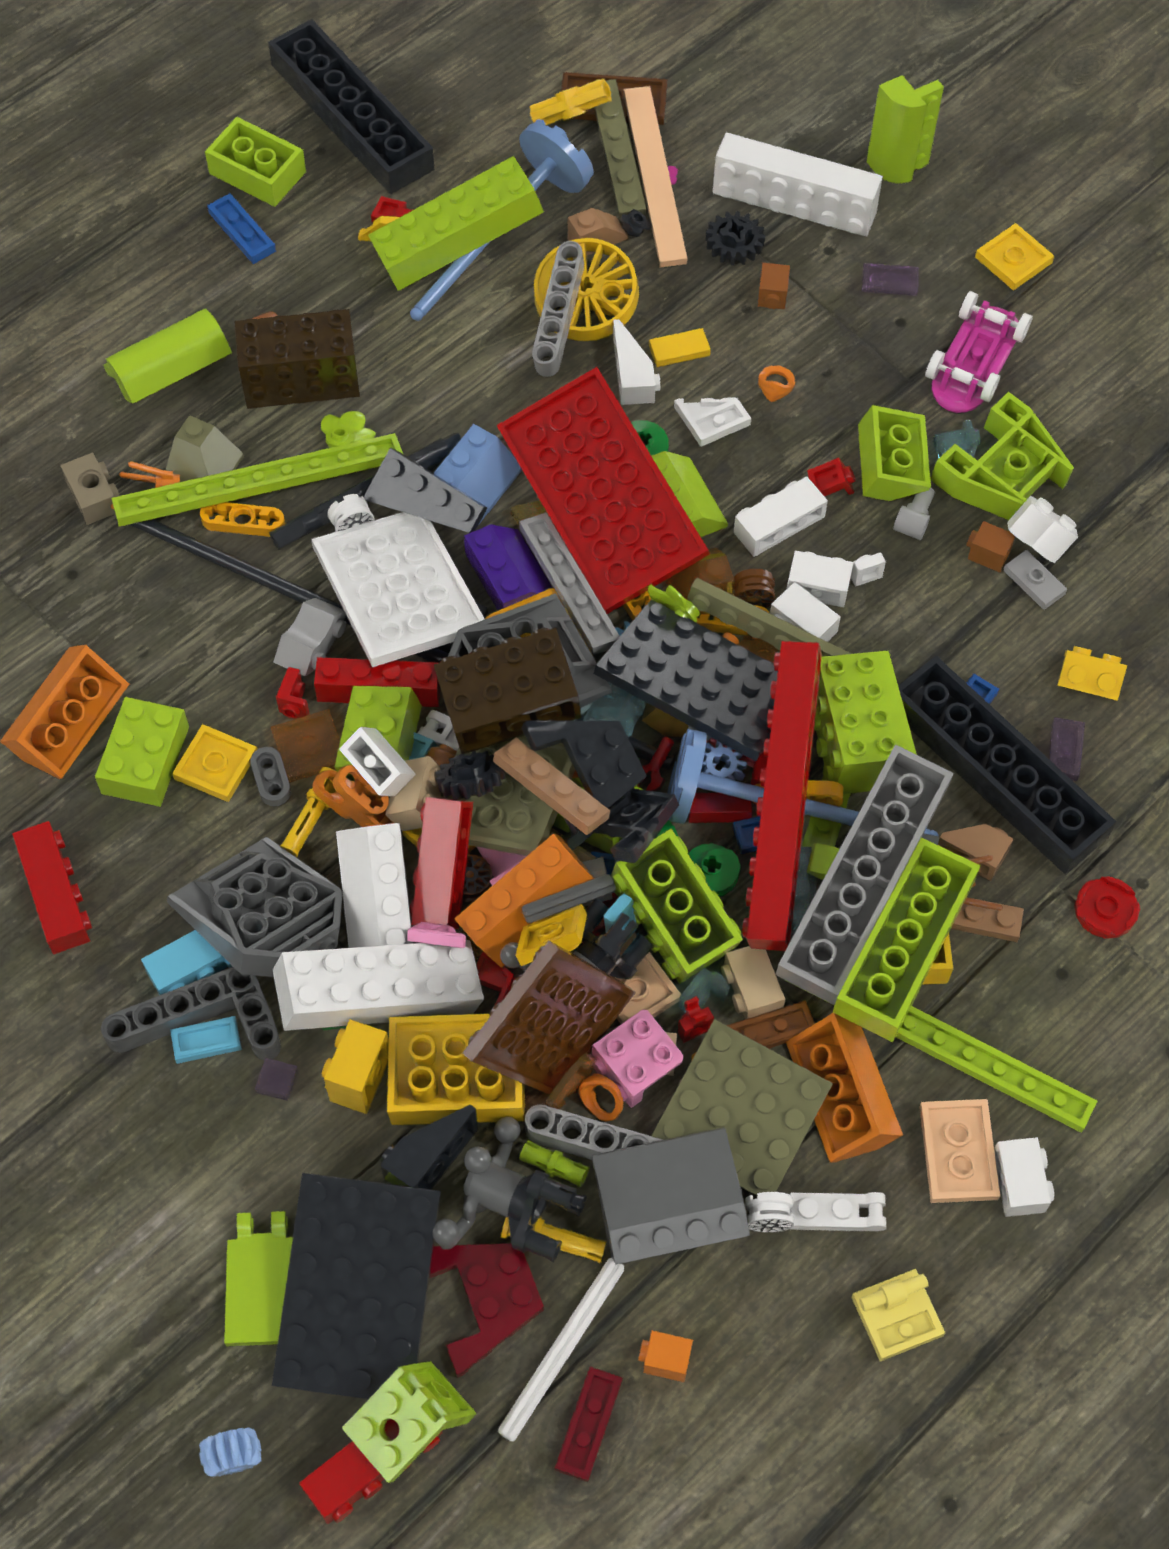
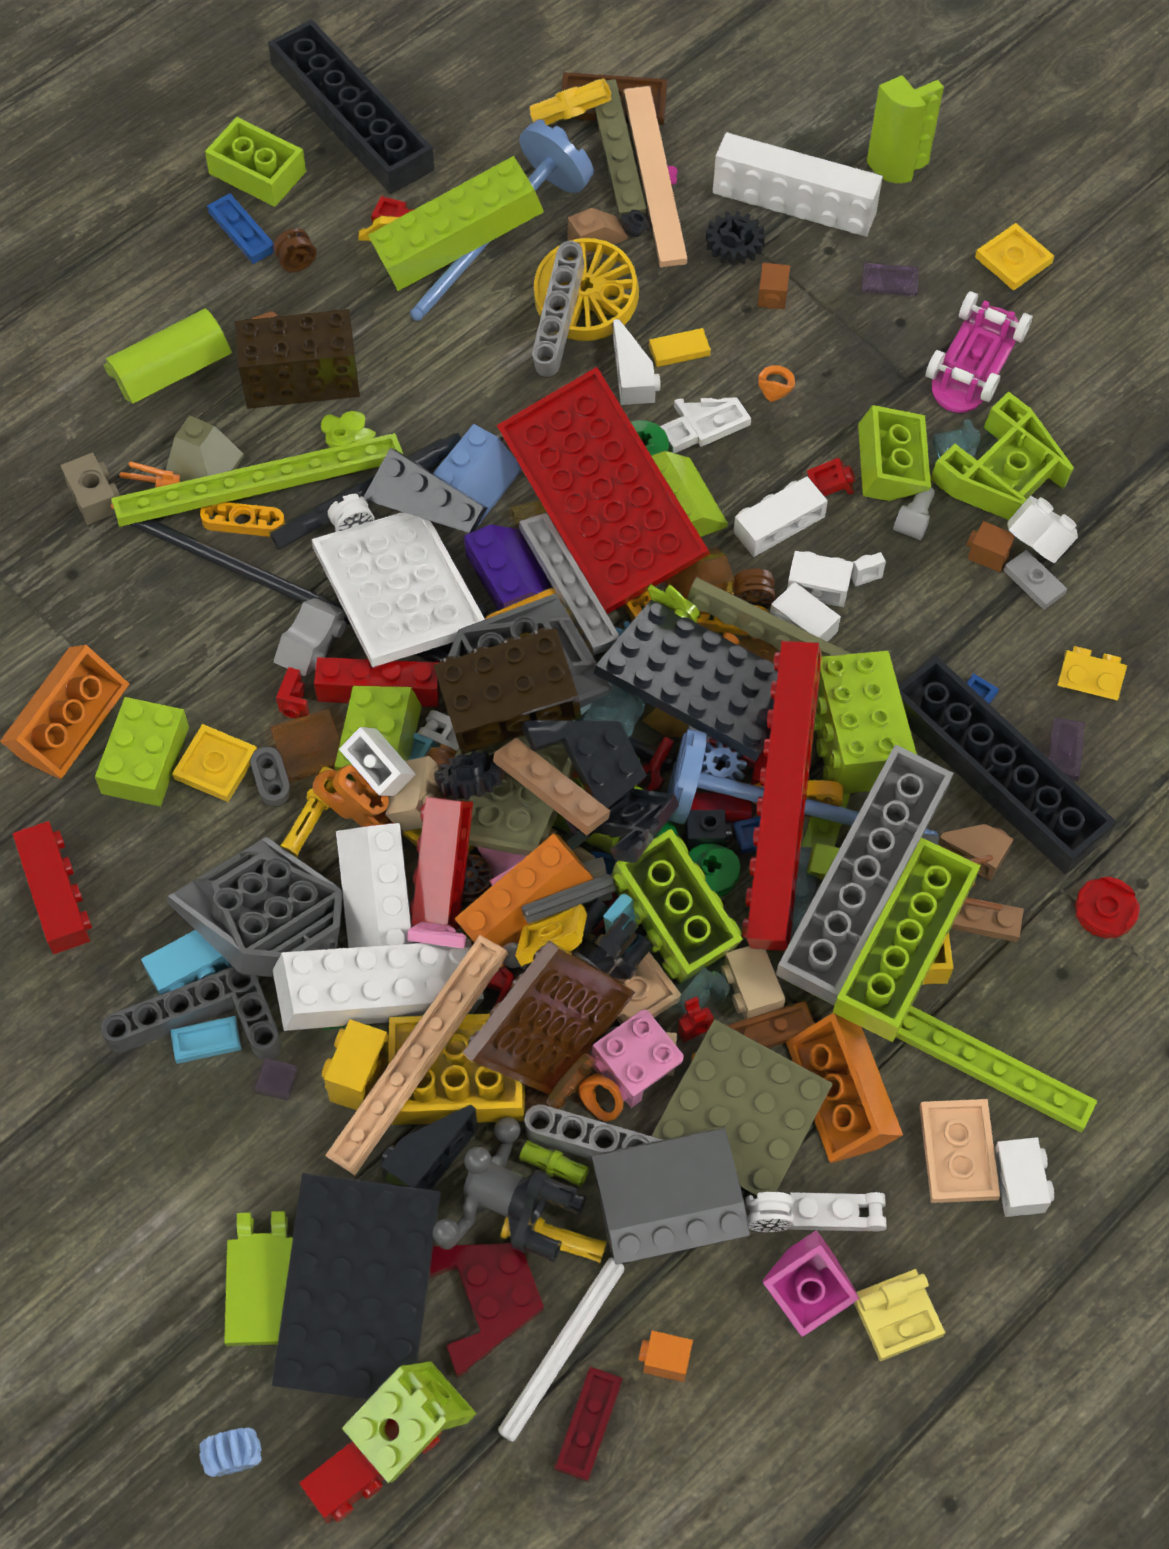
none -> reddish brown wheel [273,228,317,272]
none -> light nougat tile [325,935,508,1176]
none -> white plate [660,416,699,453]
none -> black brick [685,810,732,852]
none -> dark pink slope [762,1230,859,1337]

